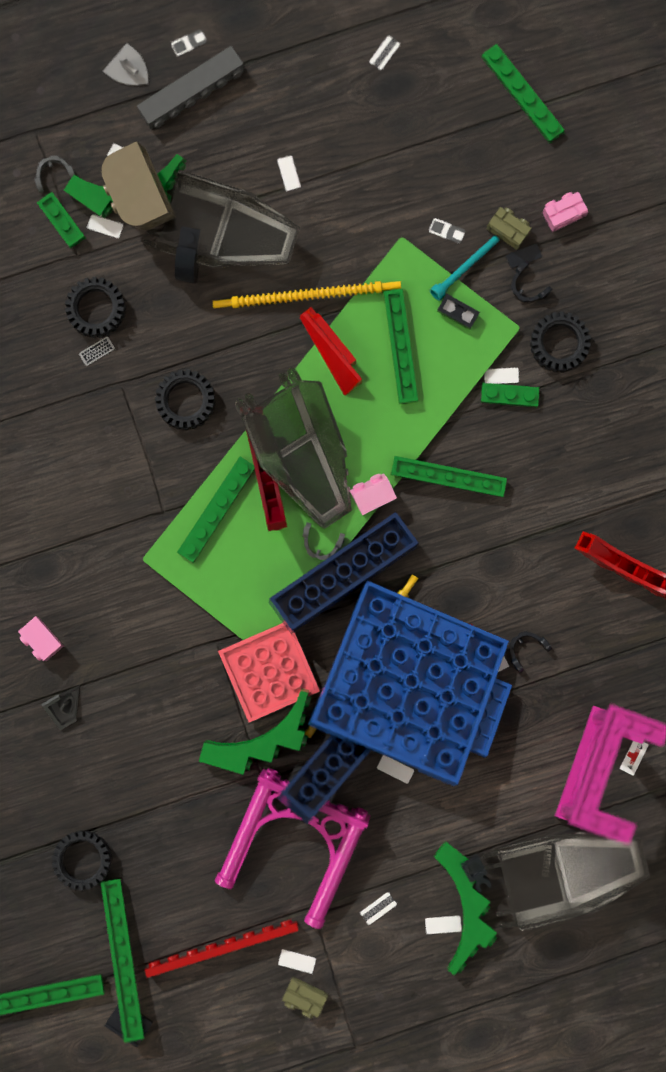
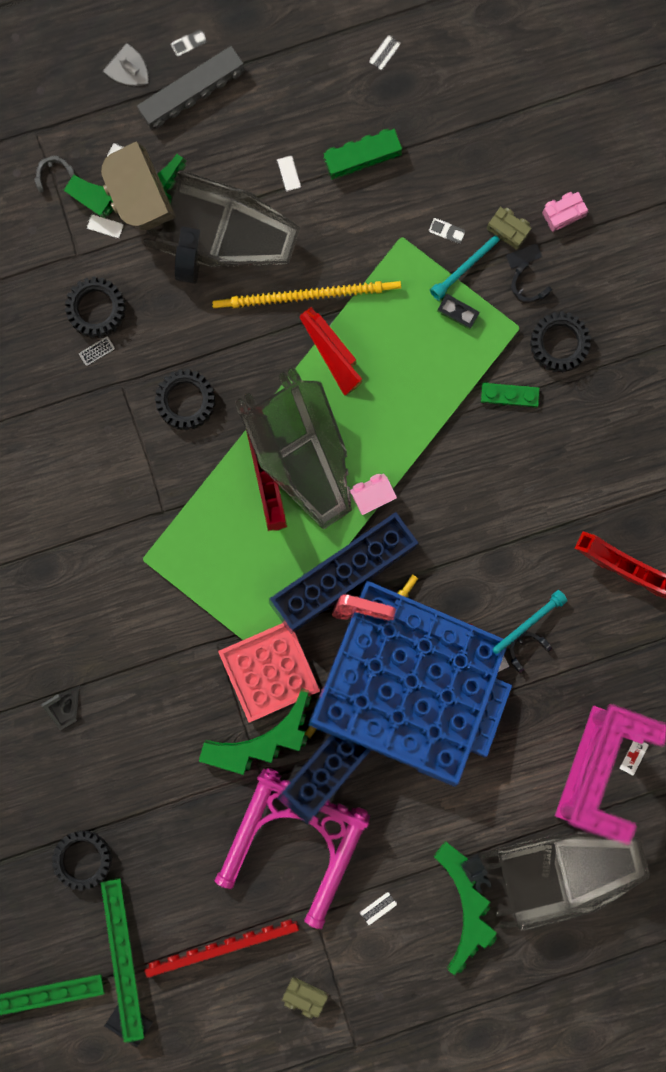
bright pink brick [18,616,64,661] -> none
green plate [37,192,85,249] -> none
green plate [177,456,255,563] -> none
white sticker [278,949,316,974] -> none
dark grey piece [302,522,345,560] -> none
white sticker [377,755,414,784] -> none
green plate [384,289,418,404] -> none
green plate [391,456,507,497] -> none
white sticker [425,916,461,934] -> none
green plate [481,44,565,143] -> none
white sticker [484,368,519,384] -> none
none -> green brick [324,129,402,180]
none -> coral beam [332,595,396,620]
none -> teal piece [493,590,567,654]

